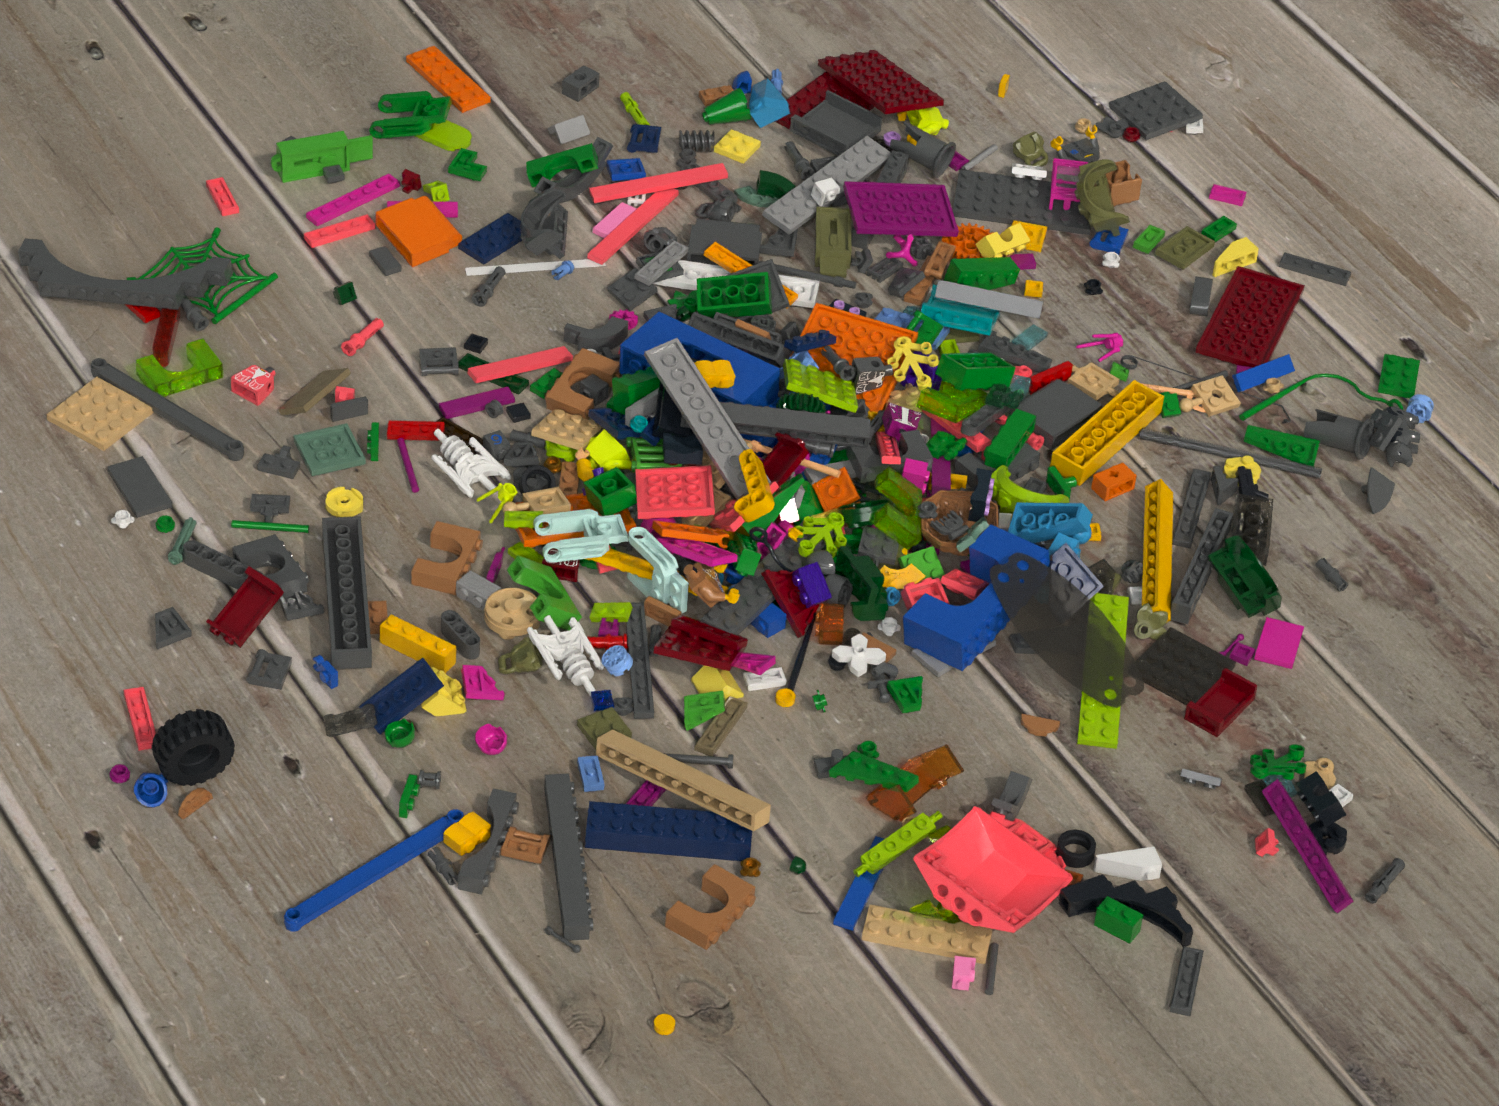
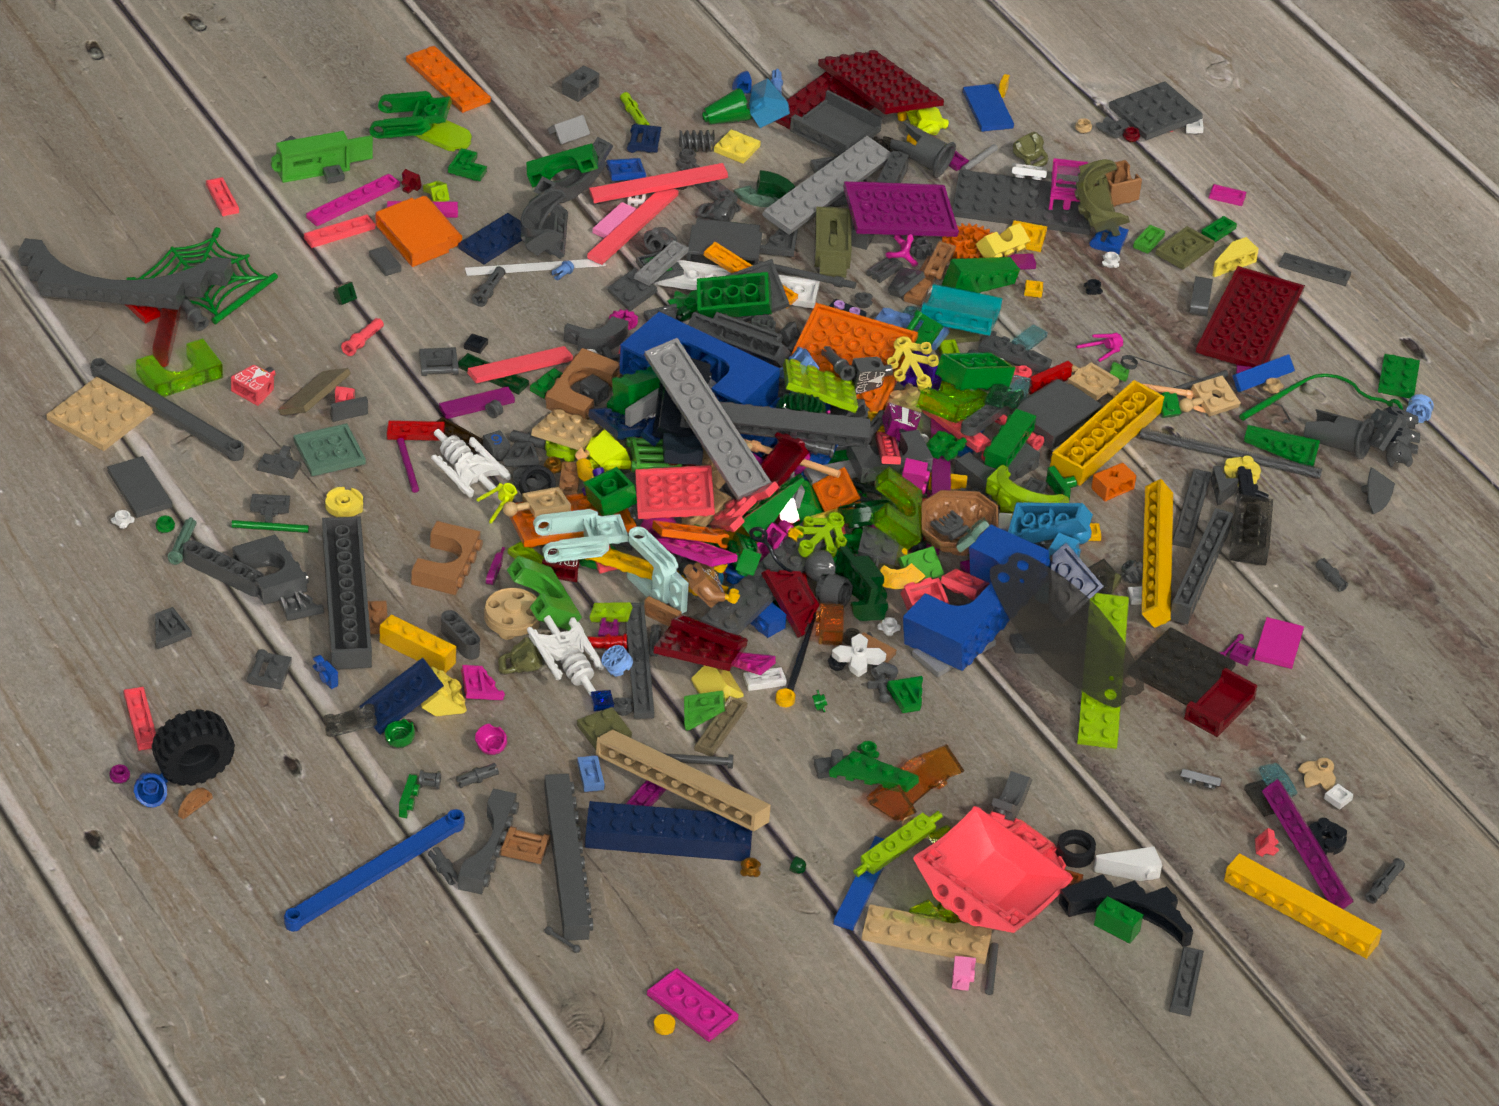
dark red panel [206,566,284,648] -> none
green plate [367,422,379,461] -> none
yellow brick [443,812,491,856] -> none
light grey brick [456,570,501,610] -> none
lime plate [504,511,543,529] -> none
black tile [506,402,531,423] -> none
teal plate [630,415,648,433] -> none
medium nougat arch [665,864,756,950] -> none
yellow brick [694,360,735,388] -> none
medium nougat plate [699,85,733,106] -> none
yellow beam [734,449,775,522] -> none
medium nougat tile [735,319,771,340] -> none
dark grey pin [784,141,815,181] -> none
dark blue plate [784,330,837,353] -> none
dark purple brick [792,562,832,608] -> none
white brick [811,178,840,206] -> none
dark grey tile [851,248,873,274] -> none
lavender plate [883,131,901,146] -> none
dark azure plate [885,587,901,606] -> none
dark grey plate [918,501,938,519] -> none
tile [935,280,1044,319] -> none
black brick [968,468,995,522] -> none
medium nougat tile [1021,714,1060,736] -> none
dark grey torso [1050,125,1100,163] -> none
olive plate [1134,603,1168,640] -> none
dark green piece [1208,536,1282,618] -> none
green plant [1250,744,1307,780] -> none
black arch [1296,771,1346,828] -> none
none -> dark grey pin [456,763,499,788]
none -> dark pink tile [647,968,739,1042]
none -> blue tile [962,84,1014,132]
none -> yellow brick [1224,853,1382,959]

